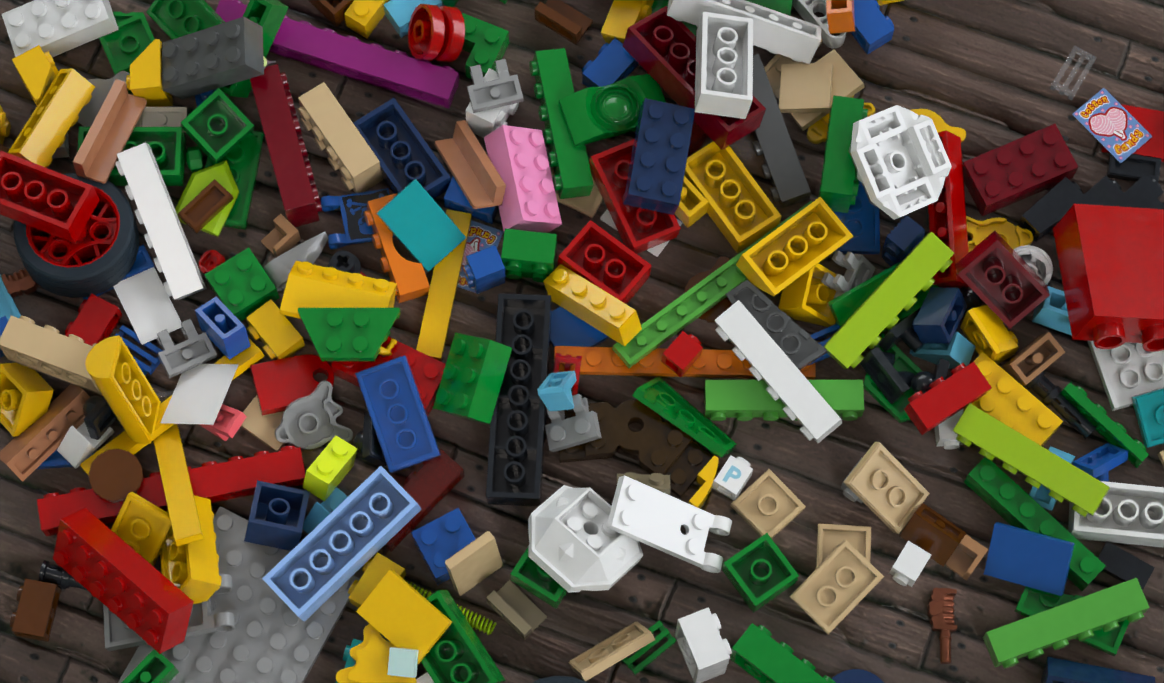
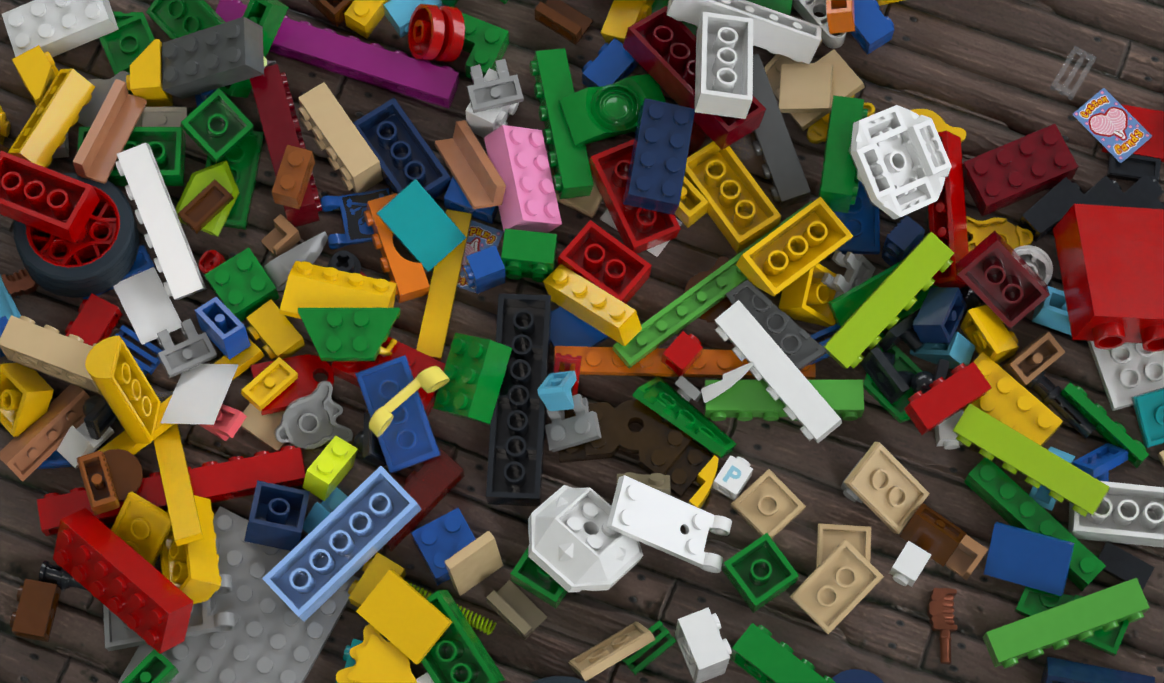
green tile [186,146,204,173] -> none
light aqua tile [387,647,419,678] -> none
none -> dark orange brick [76,451,120,515]
none -> yellow plate [241,357,298,411]
none -> dark orange brick [272,145,315,210]
none -> light yellow piece [369,366,450,437]
none -> light grey plate [675,375,702,402]
none -> white sticker [701,362,755,403]

